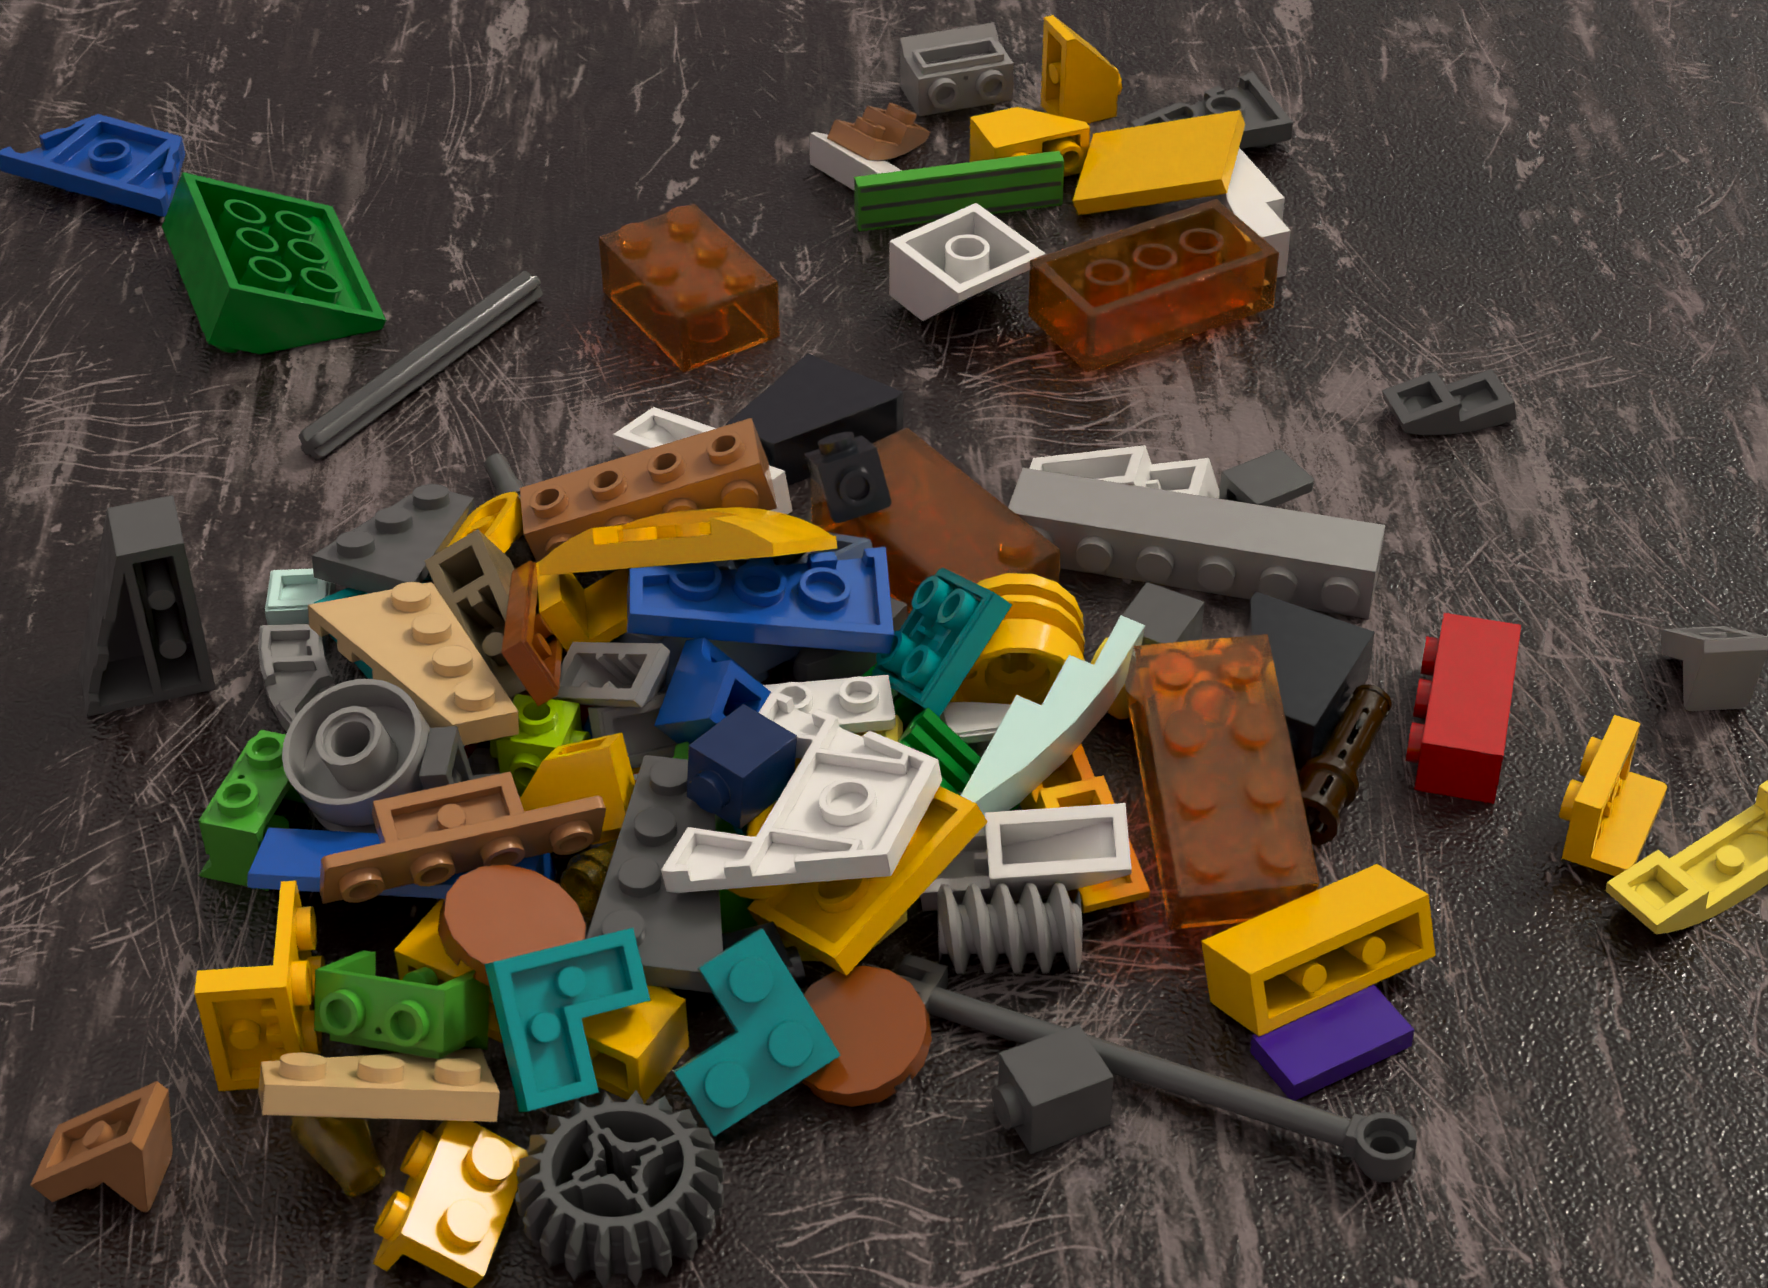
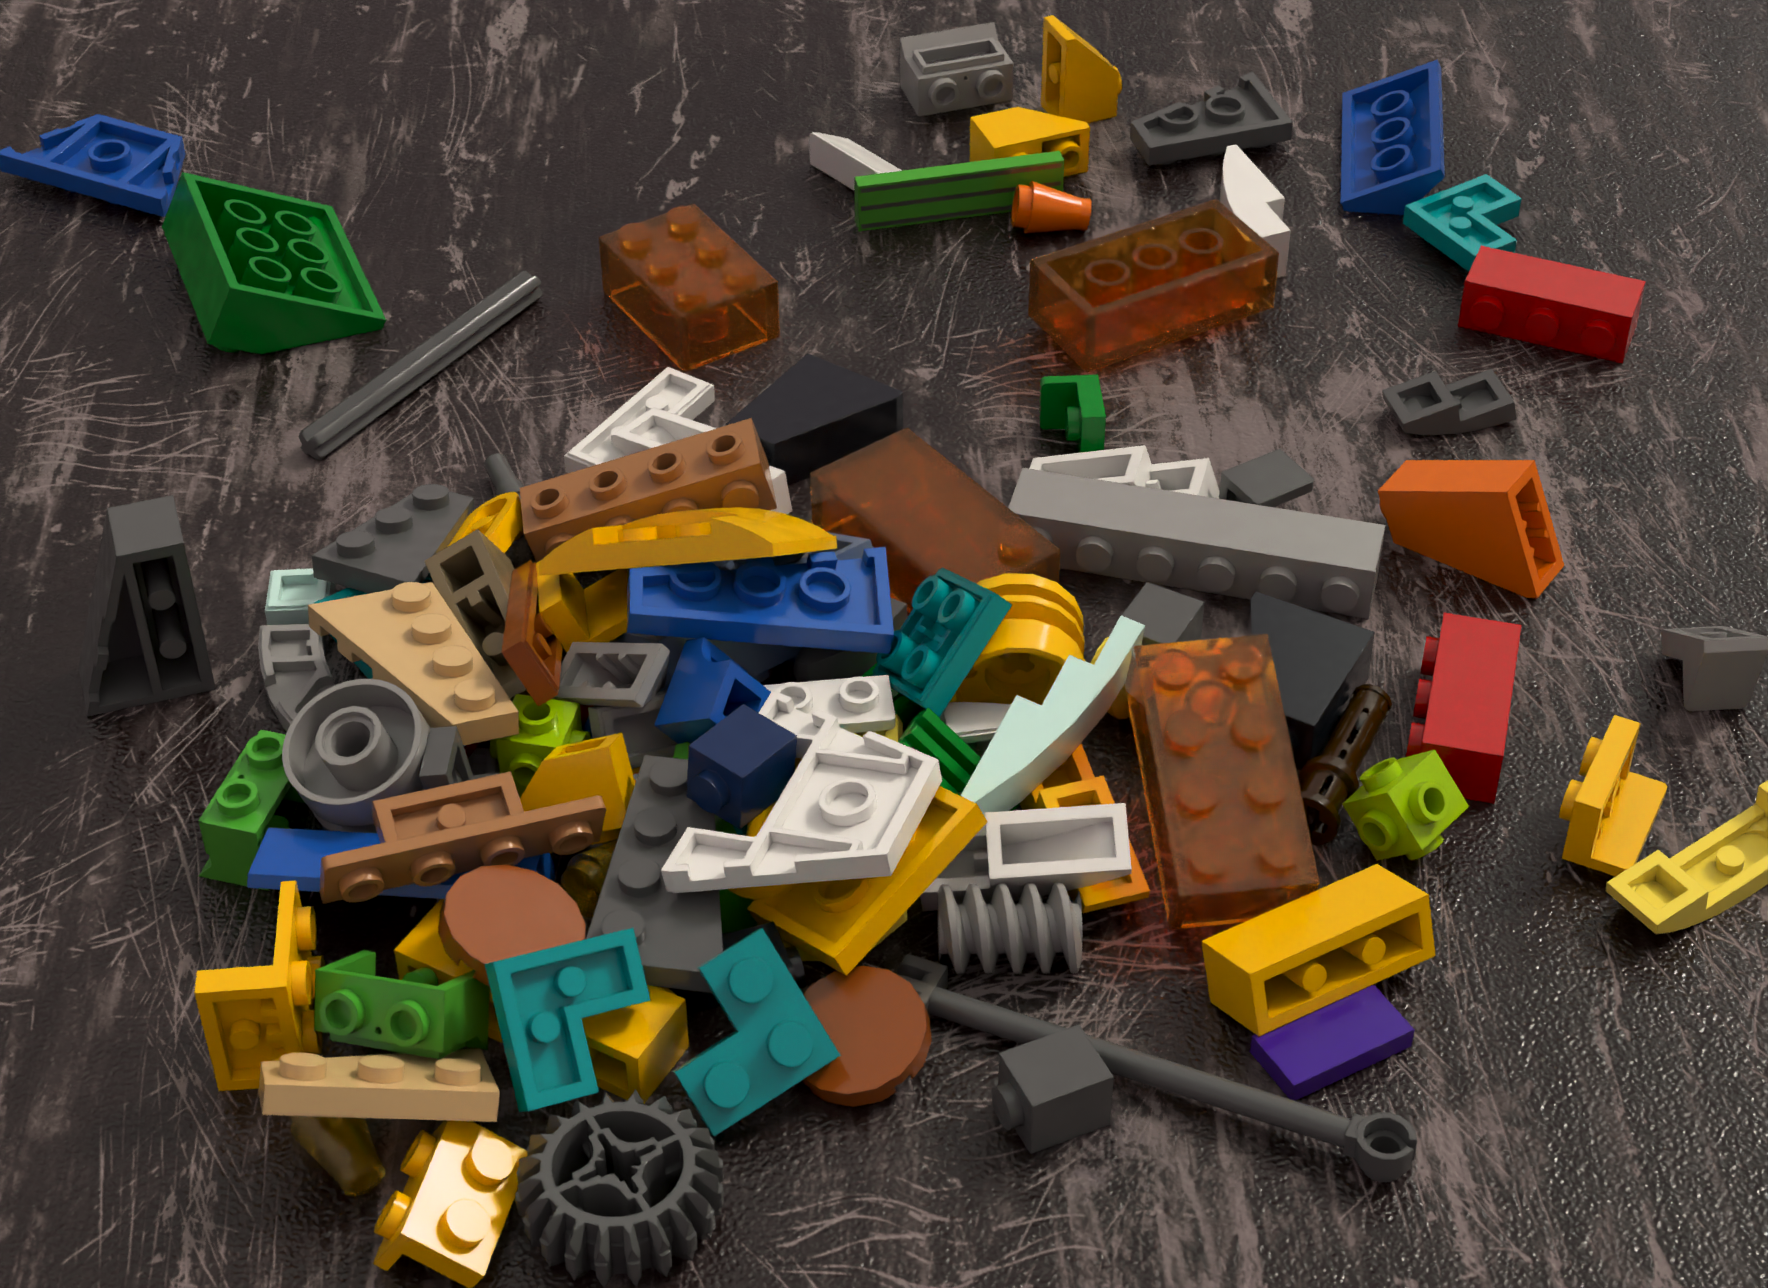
medium nougat slope [31,1081,173,1213] -> none
black bracket [804,432,892,523] -> none
medium nougat slope [827,103,930,161] -> none
white slope [889,203,1046,321] -> none
yellow tile [1072,110,1245,215] -> none
none -> white tile [564,367,715,473]
none -> orange cone [1011,181,1091,234]
none -> green bracket [1039,375,1106,453]
none -> blue slope [1341,60,1445,215]
none -> lime brick [1342,750,1469,861]
none -> orange slope [1378,460,1565,598]
none -> teal plate [1403,174,1522,271]
none -> red brick [1458,246,1646,363]

